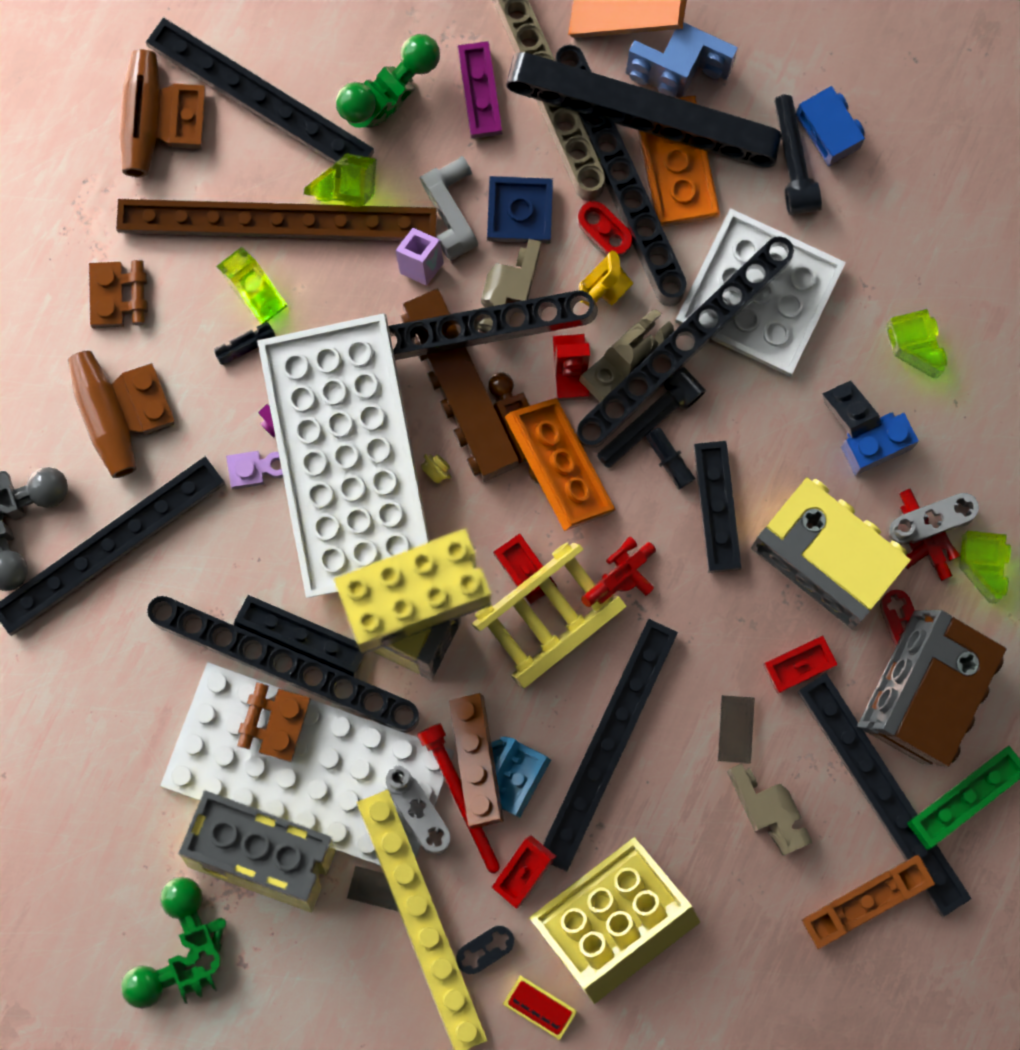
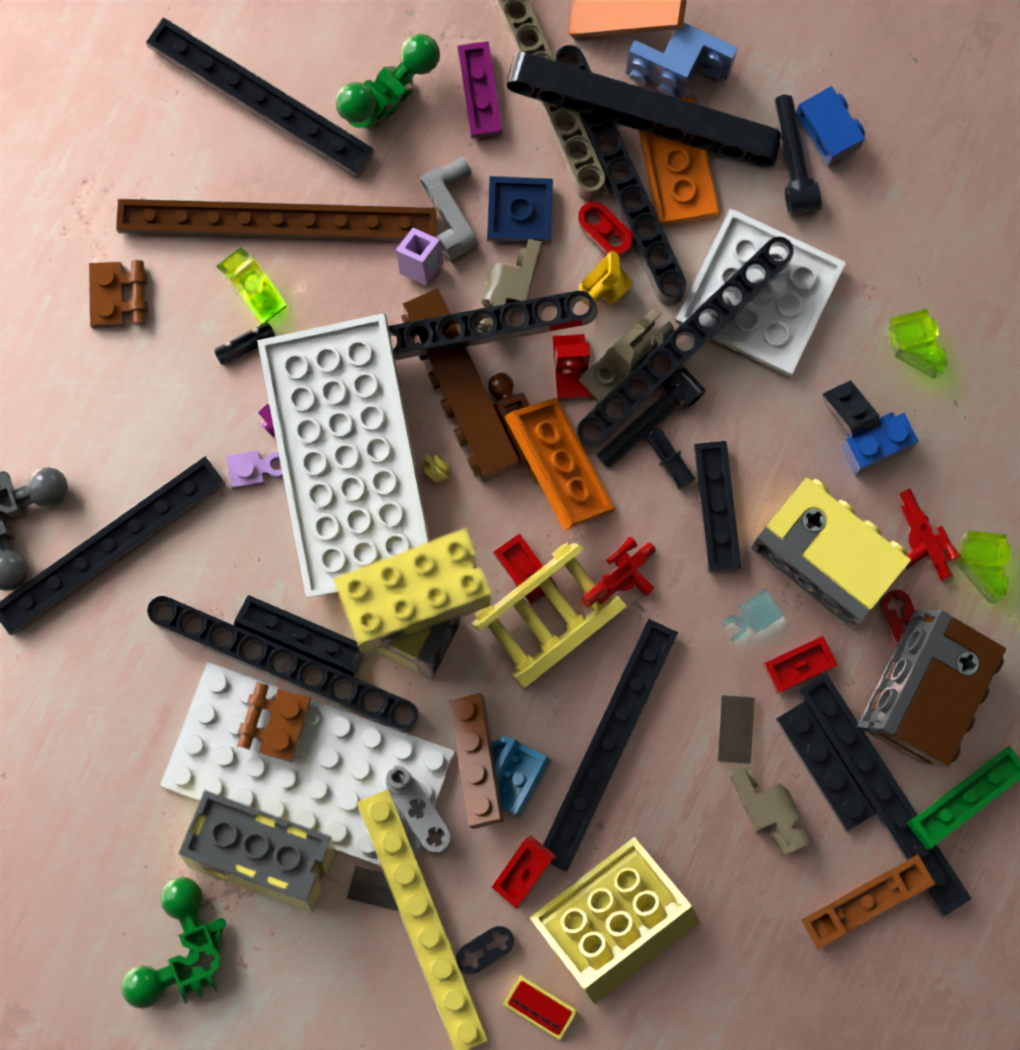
dark orange plate [67,351,175,478] -> none
dark orange plate [119,49,205,177] -> none
clear neon green slope [304,154,376,207] -> none
red piece [417,723,500,873] -> none
light grey beam [888,493,979,545] -> none
none -> clear light blue plate [722,589,784,642]
none -> black plate [775,702,875,832]

